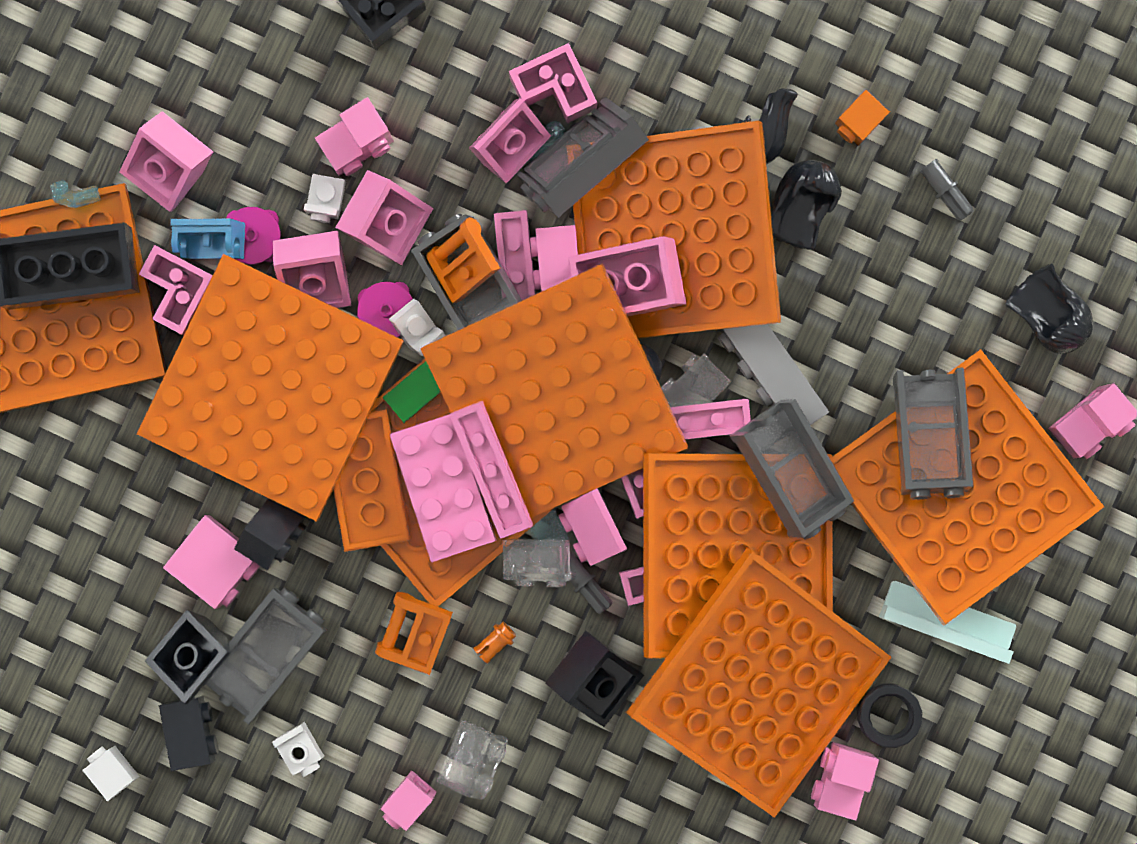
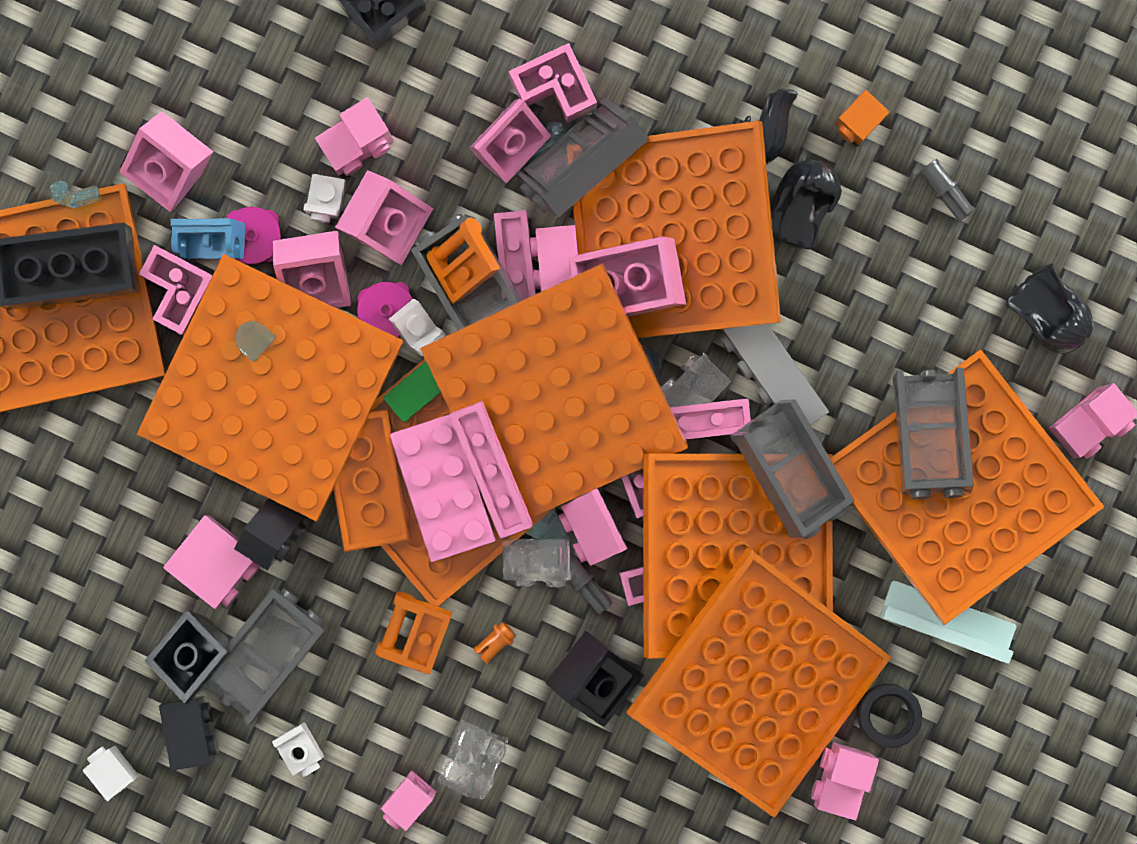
none -> clear light blue tile [235,321,277,362]

